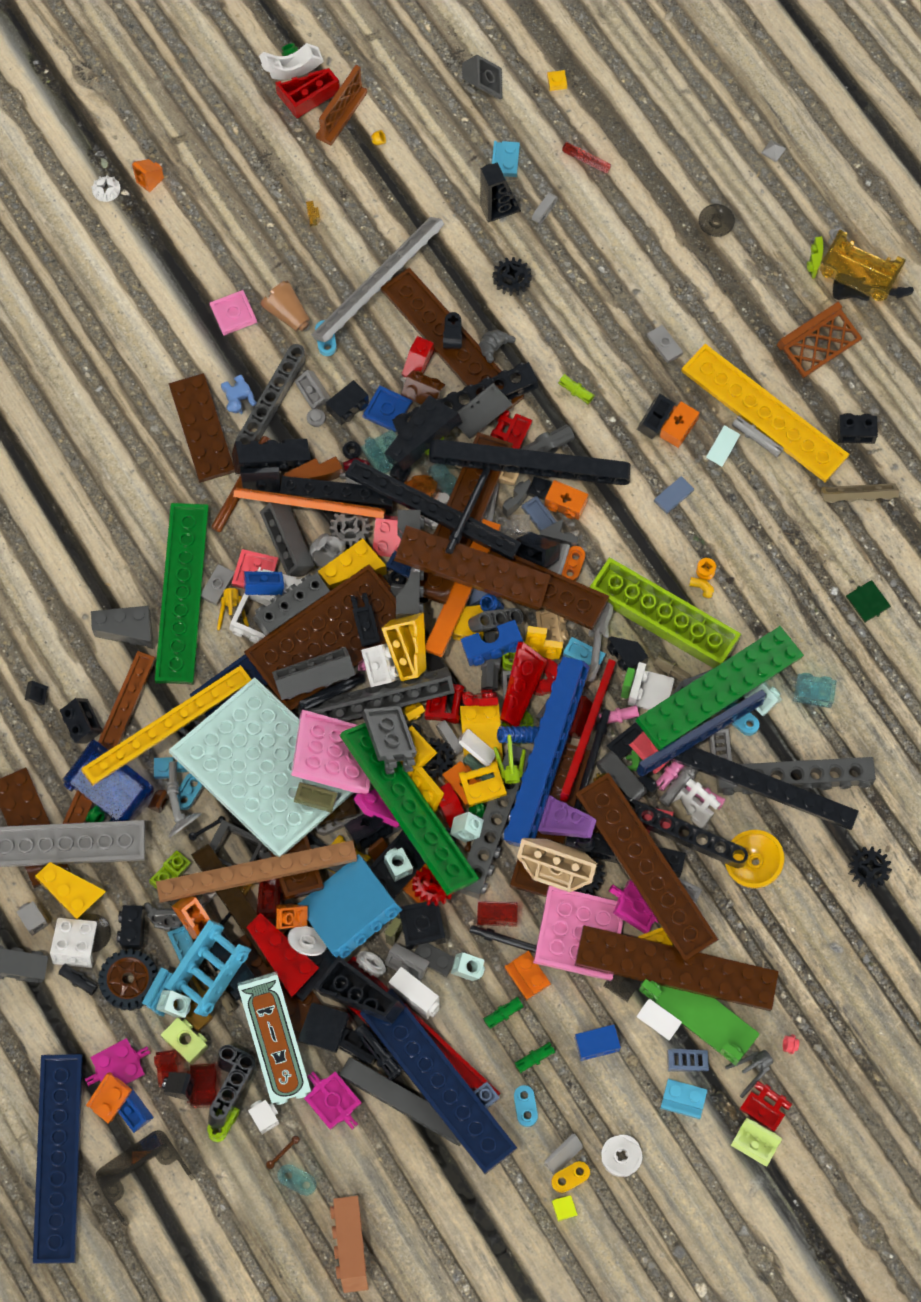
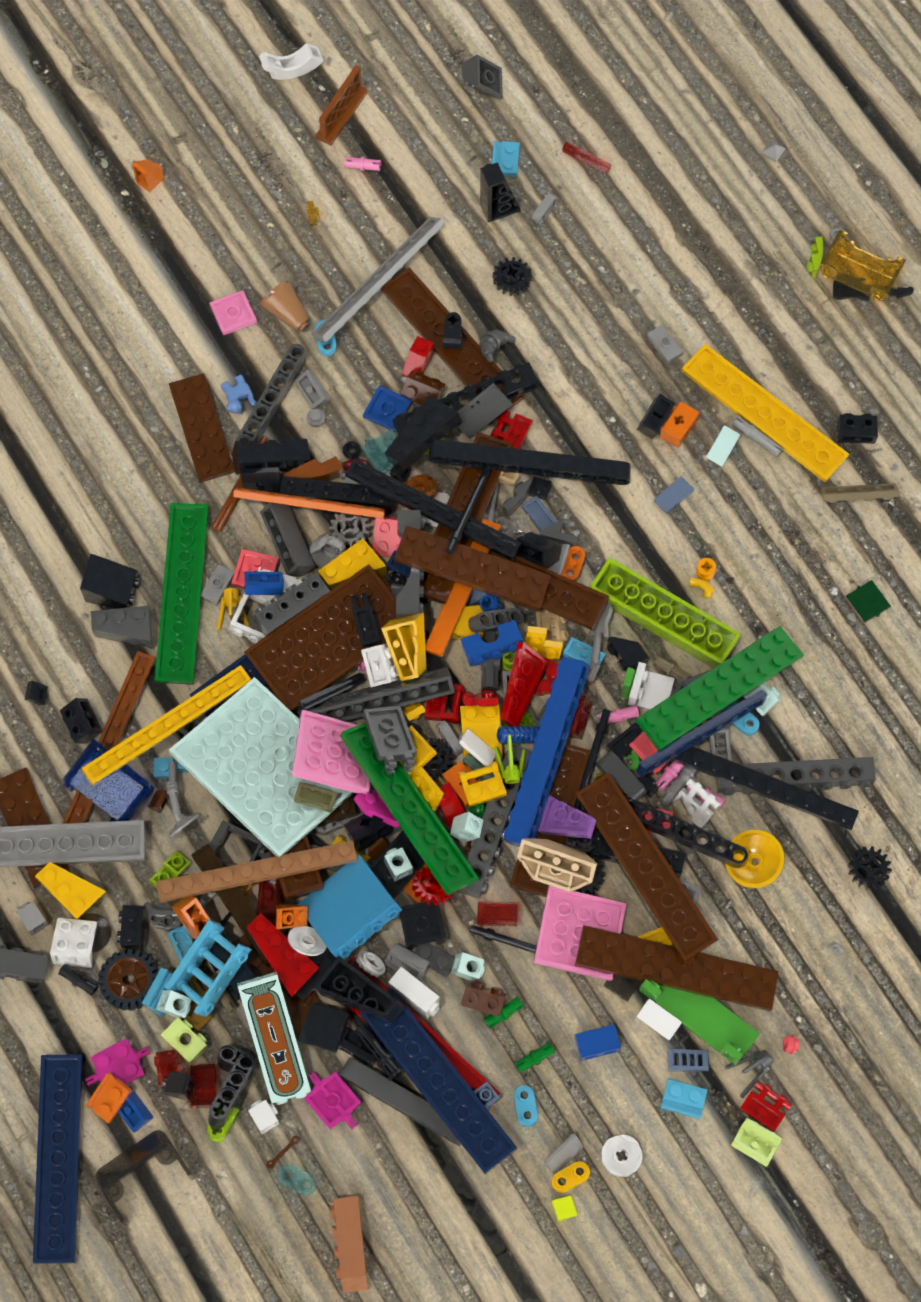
green plate [86,805,105,823] -> none
white gear [91,175,120,202] -> none
medium azure plate [177,773,204,810] -> none
black hinge [188,816,225,841] -> none
dark grey brick [272,647,355,700] -> none
red wedge [275,68,340,119] -> none
green plate [281,43,299,56] -> none
black brick [326,380,369,425] -> none
yellow hinge [371,130,386,145] -> none
olive plate [384,917,402,946] -> none
clear light blue piece [428,464,457,496] -> none
orange plate [504,951,551,1001] -> none
dark grey piece [521,424,575,453] -> none
orange brick [544,480,588,520] -> none
yellow plate [547,70,567,91] -> none
lime pin [558,374,595,404] -> none
red tile [560,659,616,802] -> none
dark pink plate [609,879,658,934] -> none
clear smoke dish [699,204,735,237] -> none
dark orange fence [777,301,862,378] -> none
clear light blue brick [793,673,837,708] -> none
none -> black slope [80,554,141,609]
none -> bright pink pin [344,156,381,171]
none -> reddish brown bracket [461,981,507,1016]

